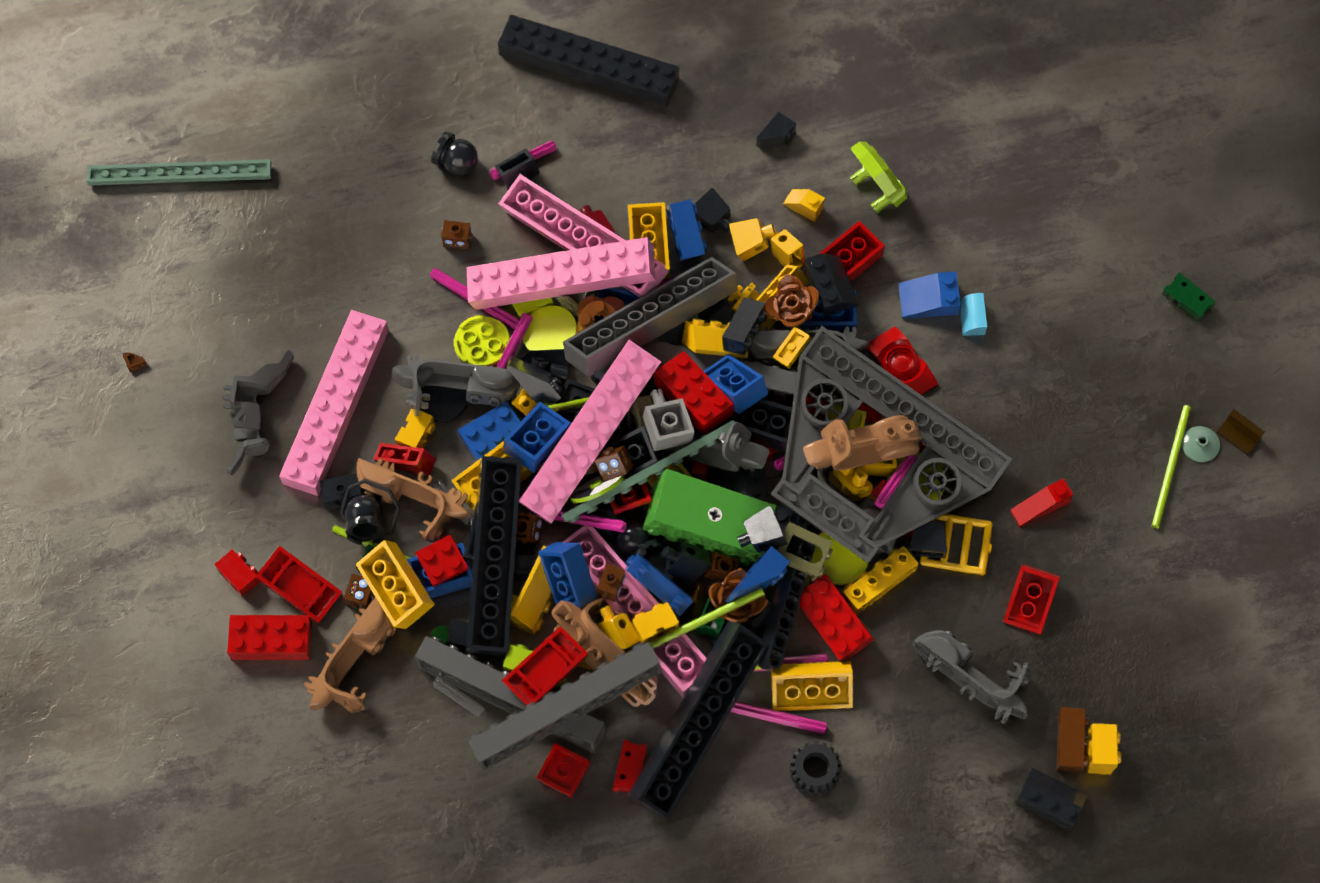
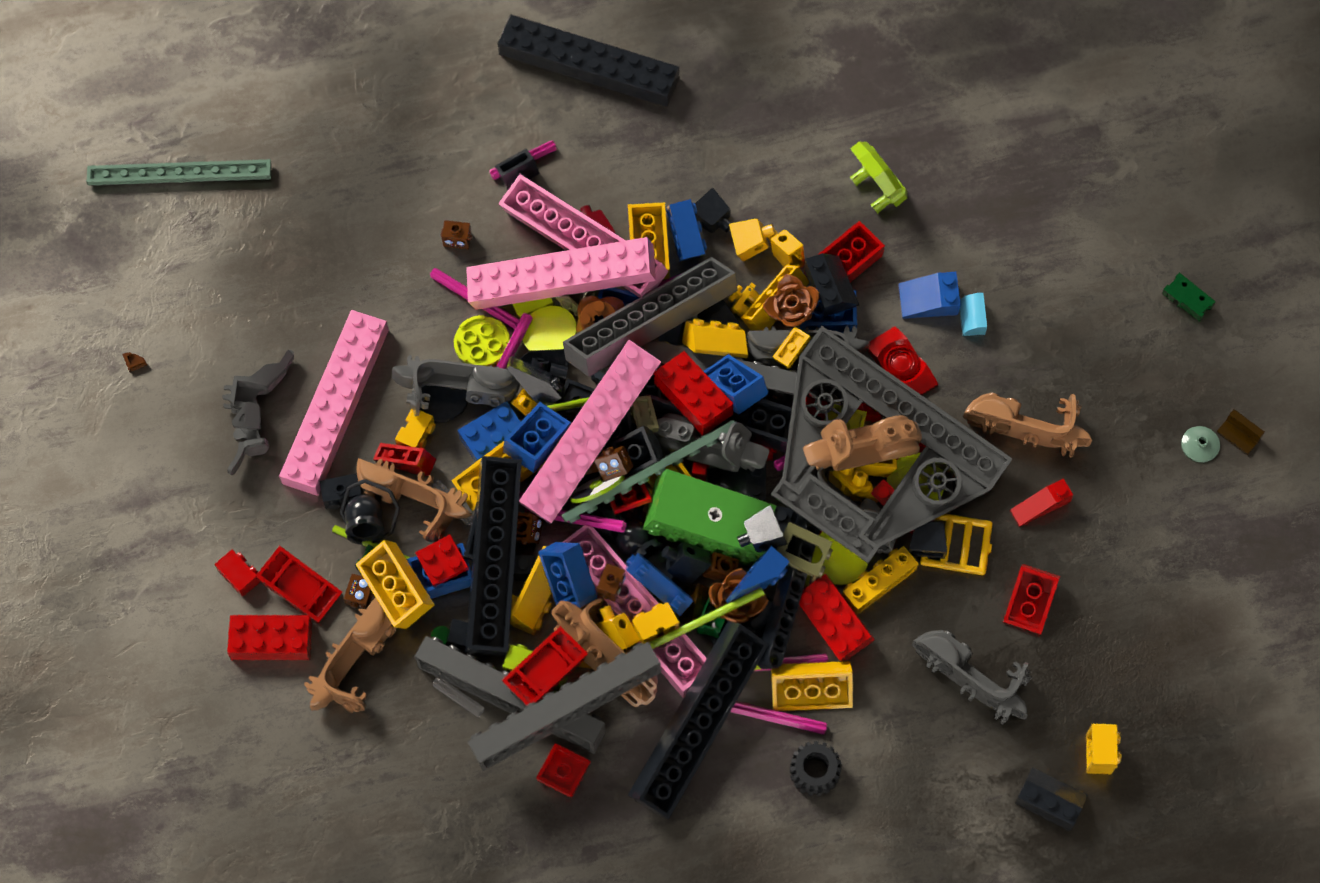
black tile [431,131,478,175] -> none
red piece [612,740,647,793] -> none
light grey brick [643,389,695,451] -> none
black brick [722,298,768,355] -> none
black slope [756,112,797,148] -> none
yellow slope [783,189,825,222] -> none
dark pink axle [874,454,917,508] -> none
reddish brown brick [1057,707,1089,773] -> none
lime piece [1152,405,1191,528] -> none
none -> medium nougat piece [963,393,1092,458]

